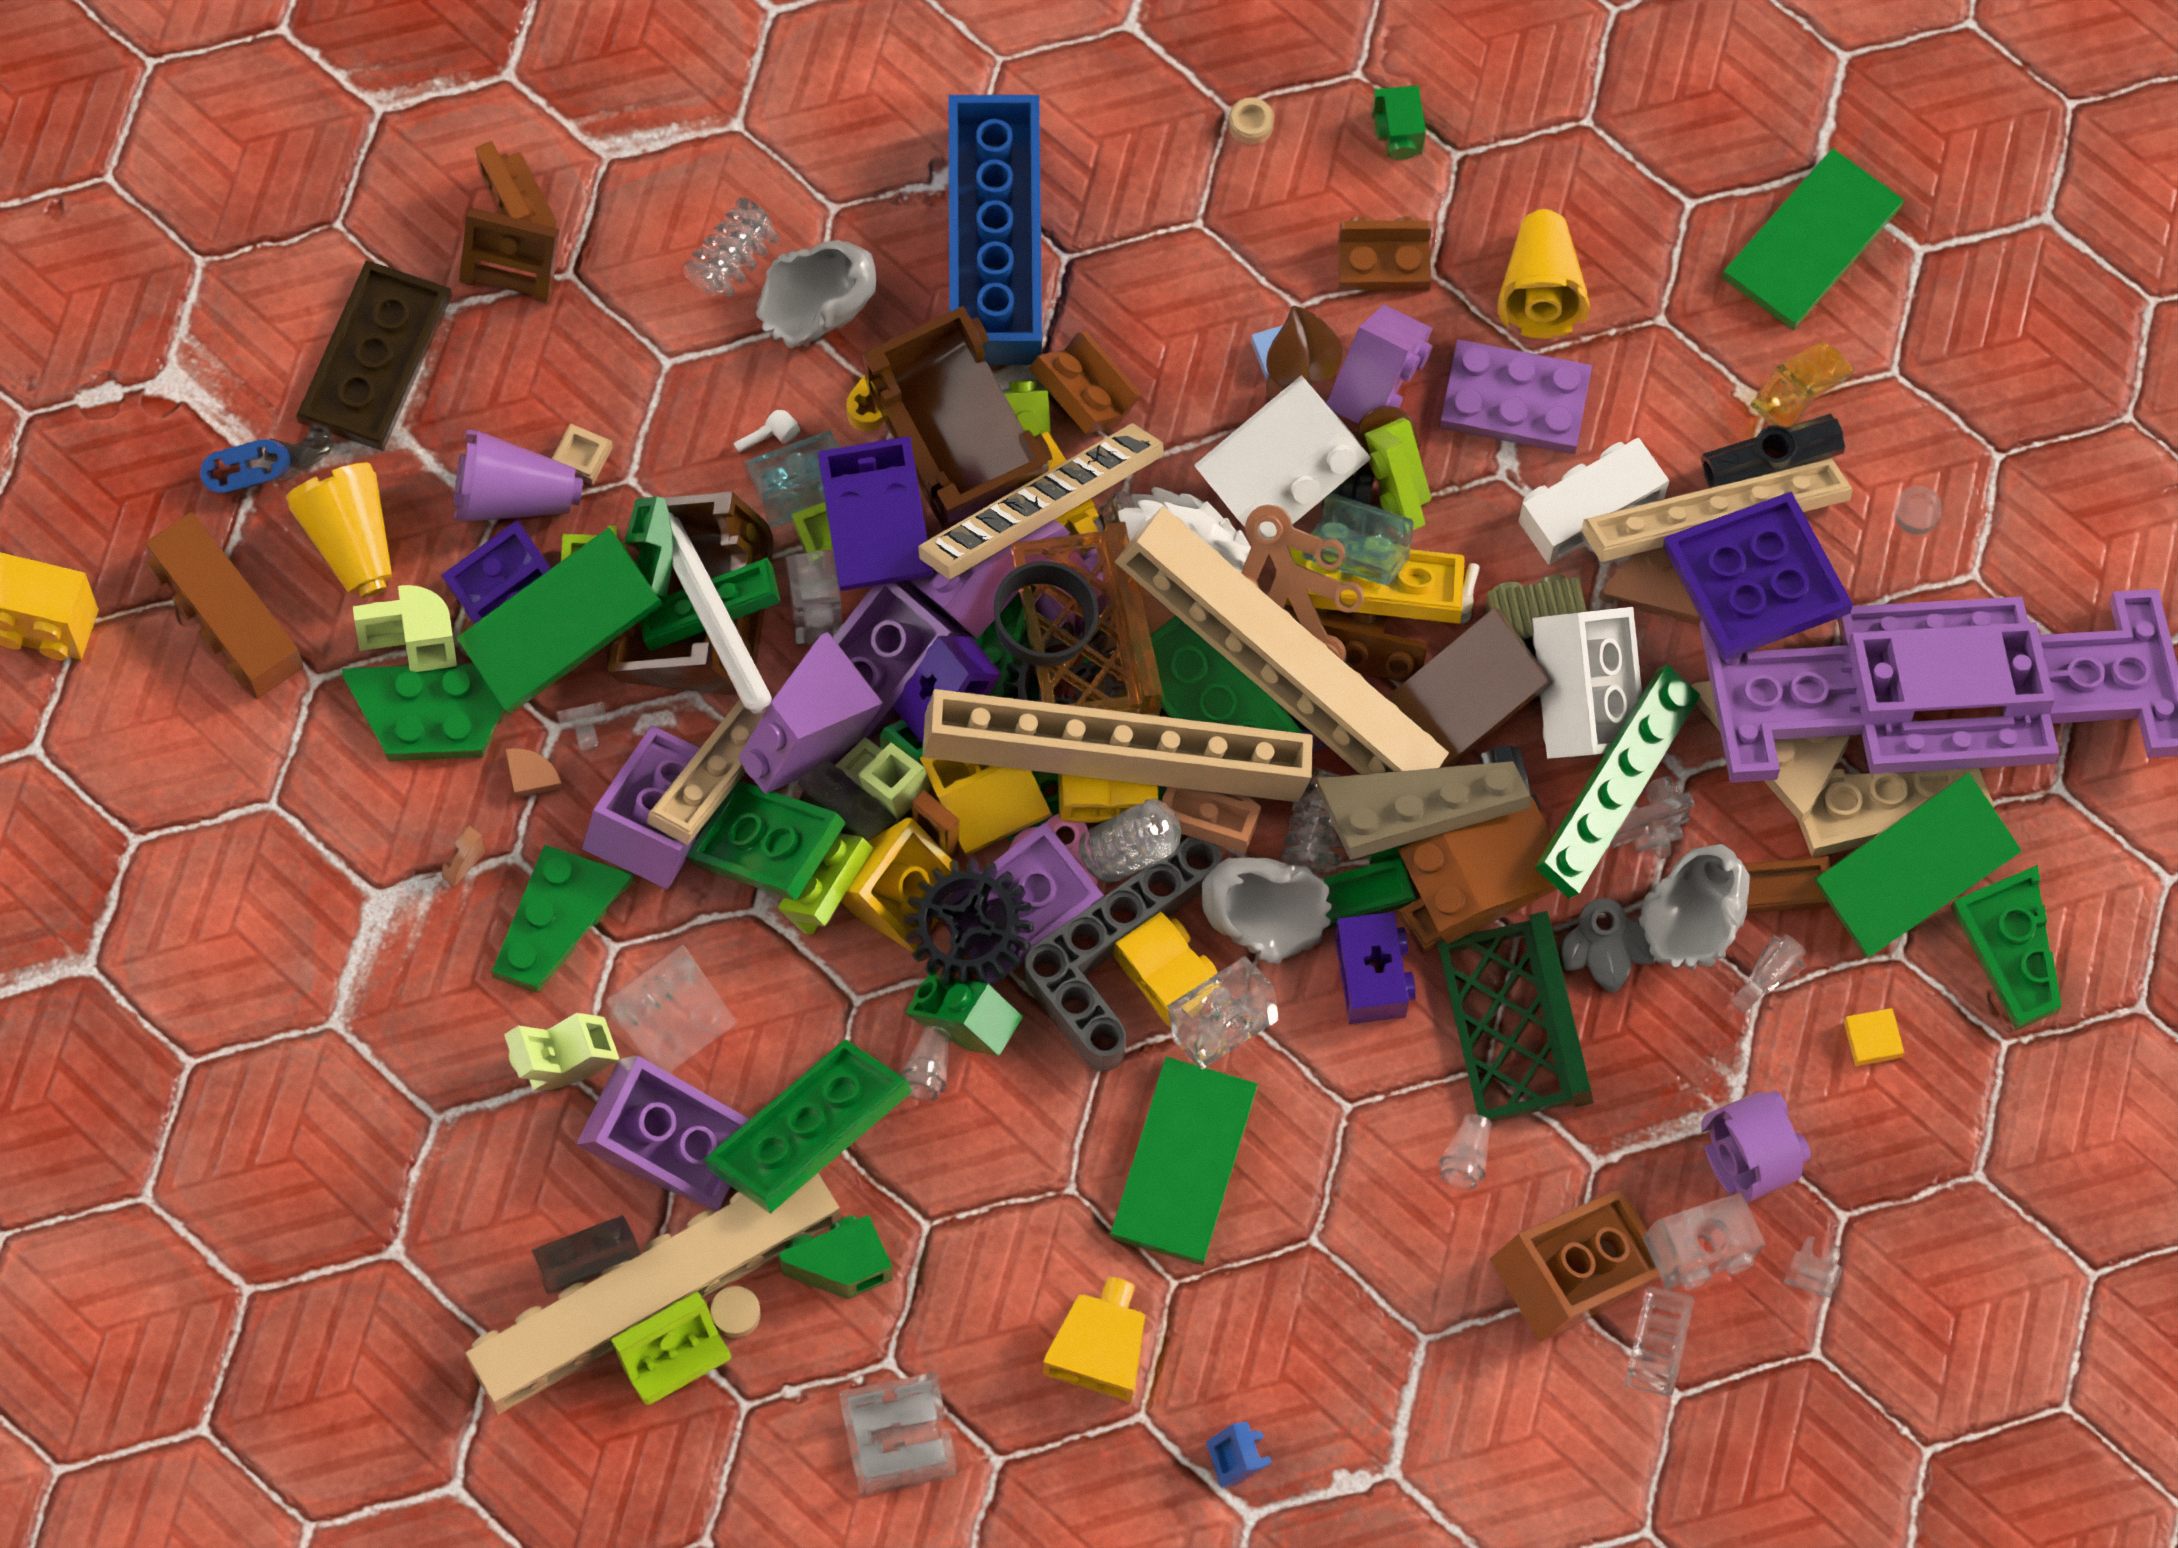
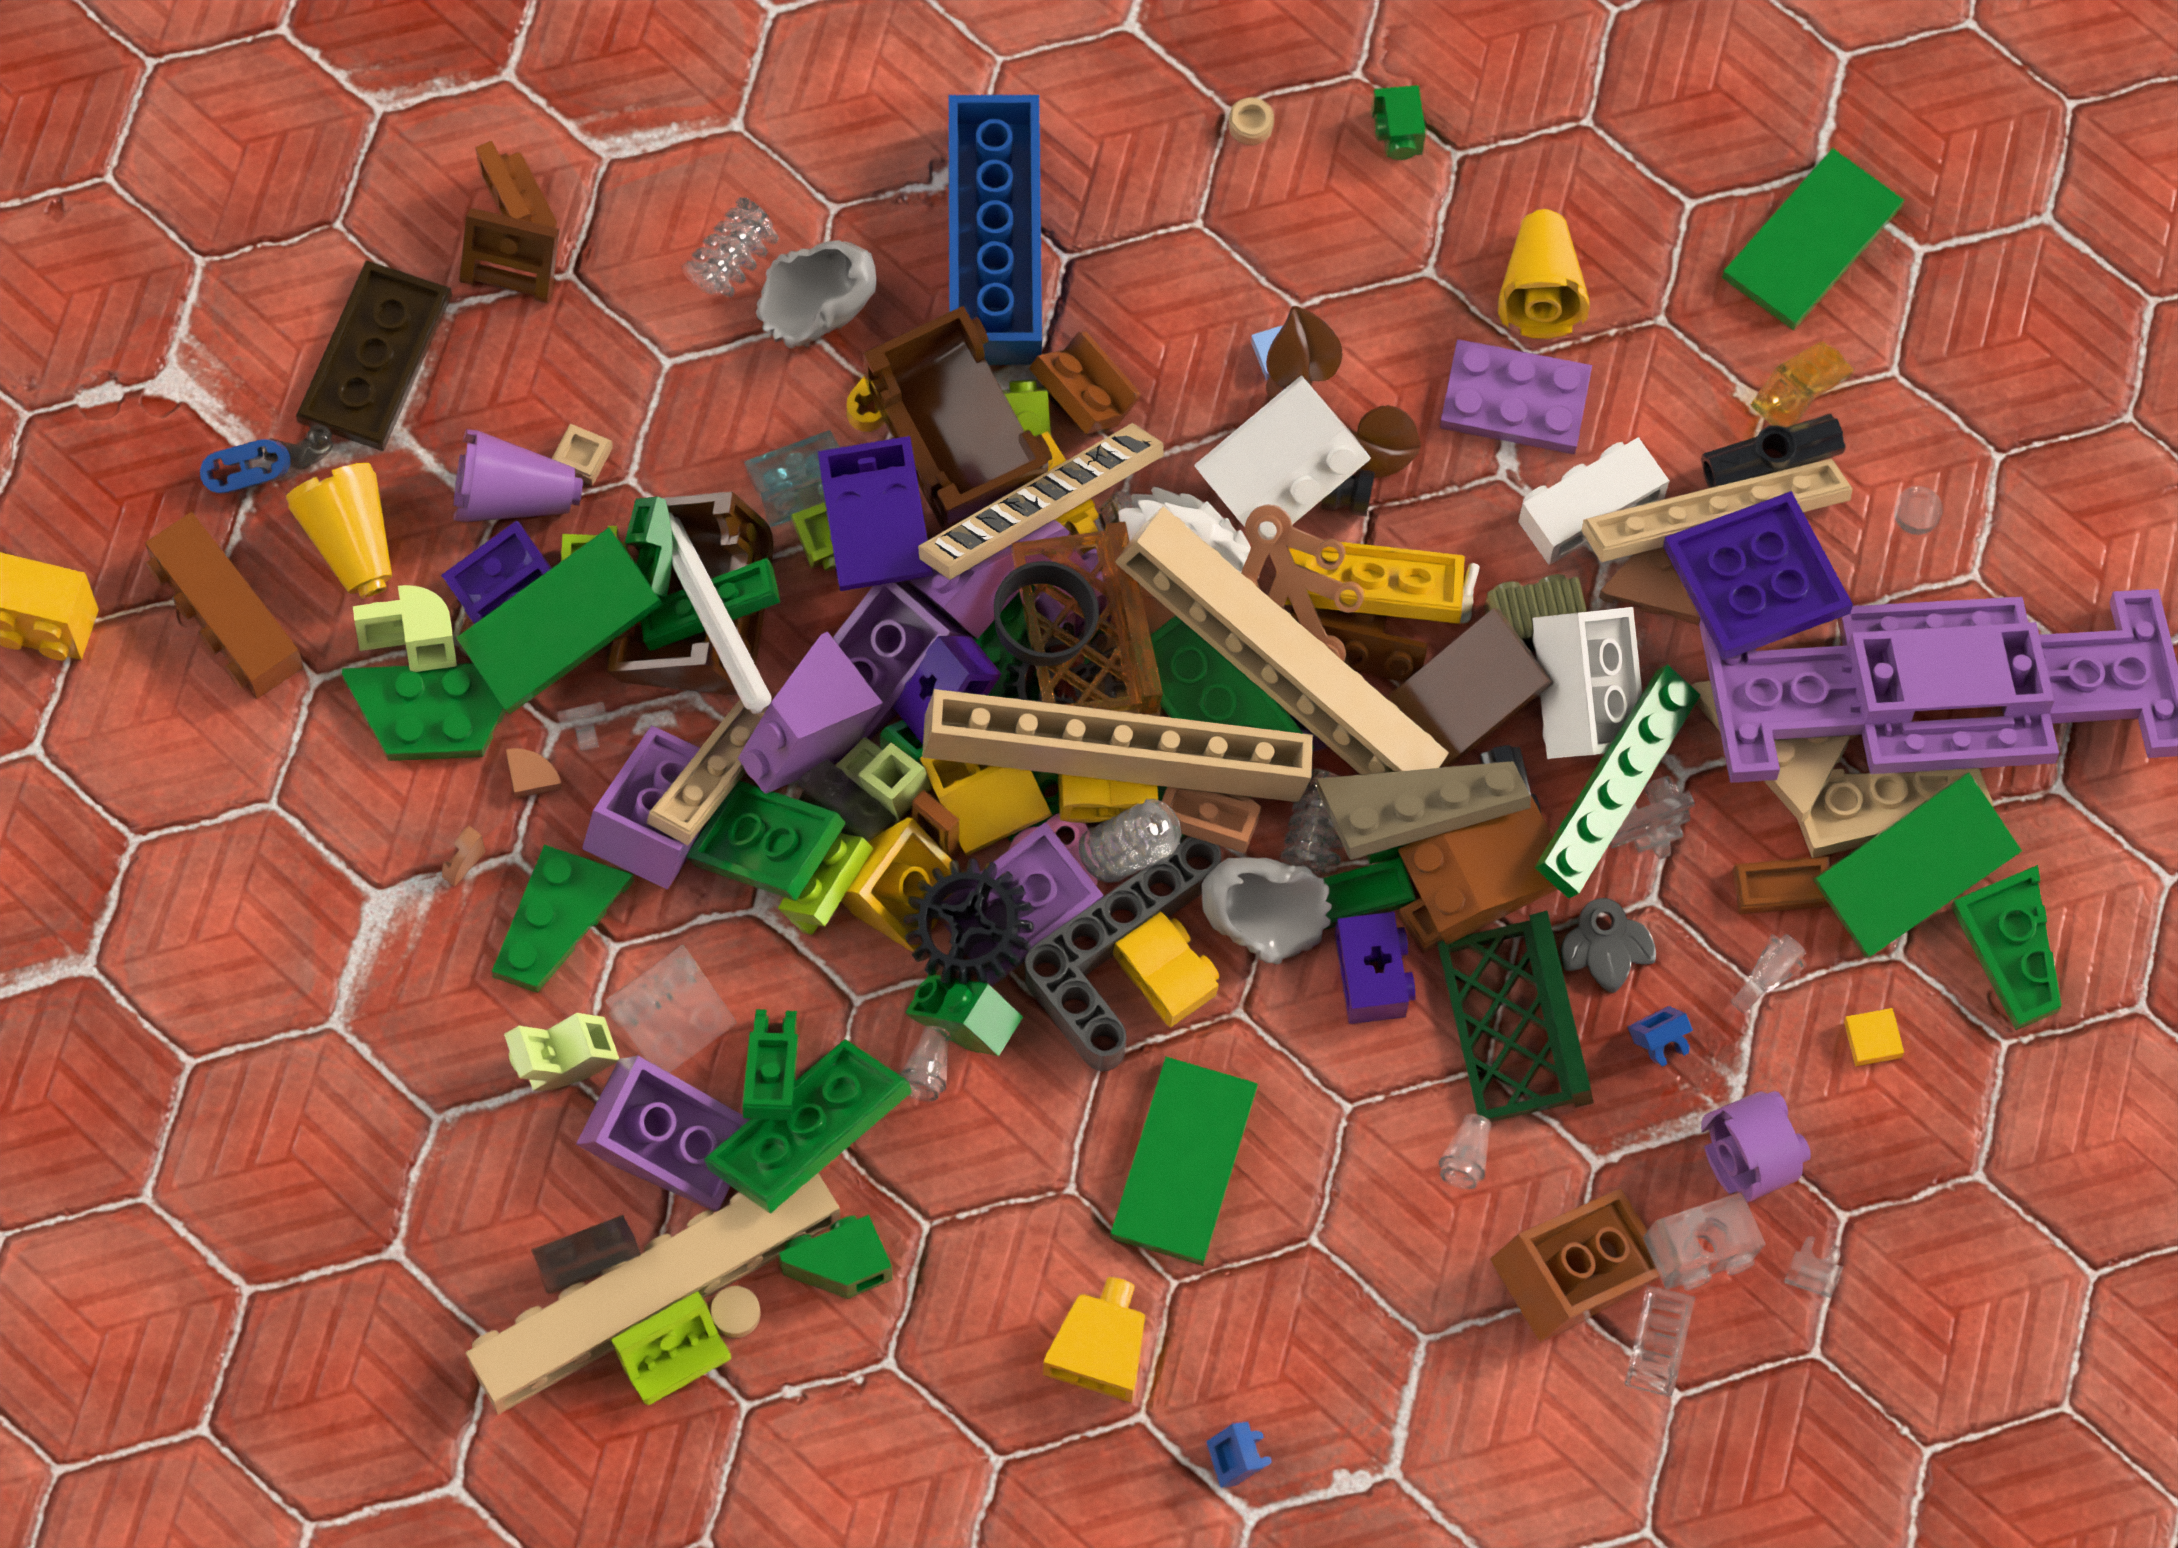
white hand [734,410,800,453] -> none
clear brick [786,550,842,646] -> none
piece [839,1372,957,1497] -> none
clear brick [1167,956,1279,1070] -> none
clear light blue bracket [1302,493,1414,586] -> none
medium lavender brick [1326,305,1433,424] -> none
dark orange bracket [1337,216,1432,290] -> none
lime bracket [1365,418,1431,532] -> none
light grey piece [1639,844,1750,971] -> none
none -> green hinge [742,1009,798,1120]
none -> blue tile [1627,1006,1693,1066]

